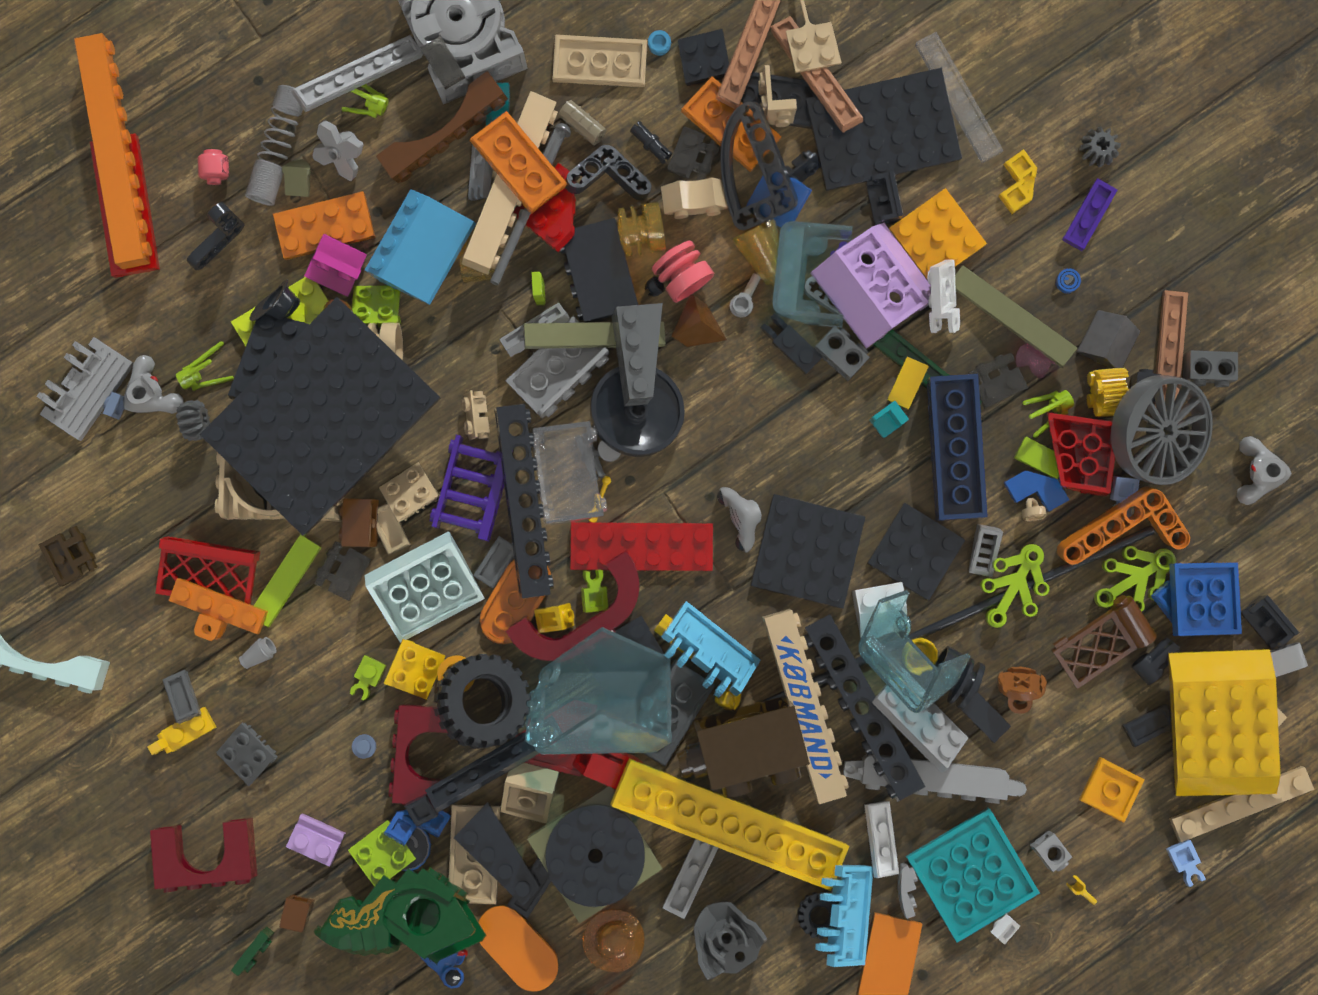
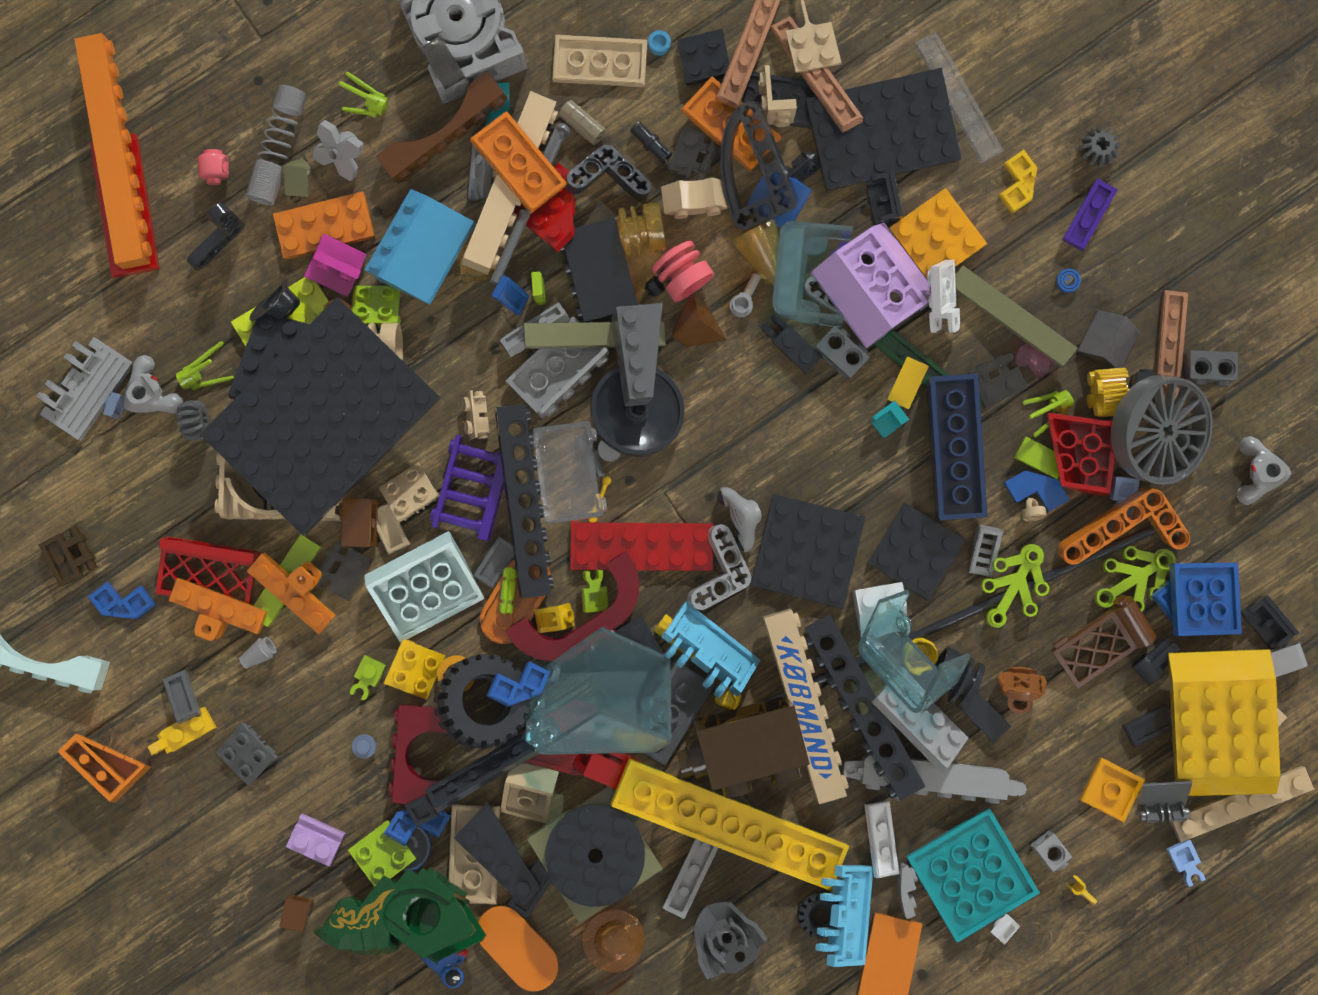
dark red arch [150,818,258,892] -> none
dark green plate [230,927,274,976] -> none
light grey tile [292,35,423,112] -> none
none -> orange wedge [58,734,151,802]
none -> blue tile [88,582,157,619]
none -> orange plate [247,552,336,634]
none -> blue tile [486,662,550,706]
none -> blue tile [492,275,530,316]
none -> lime axle [499,567,517,614]
none -> light grey beam [687,524,751,610]
none -> dark grey hinge [1135,781,1192,823]

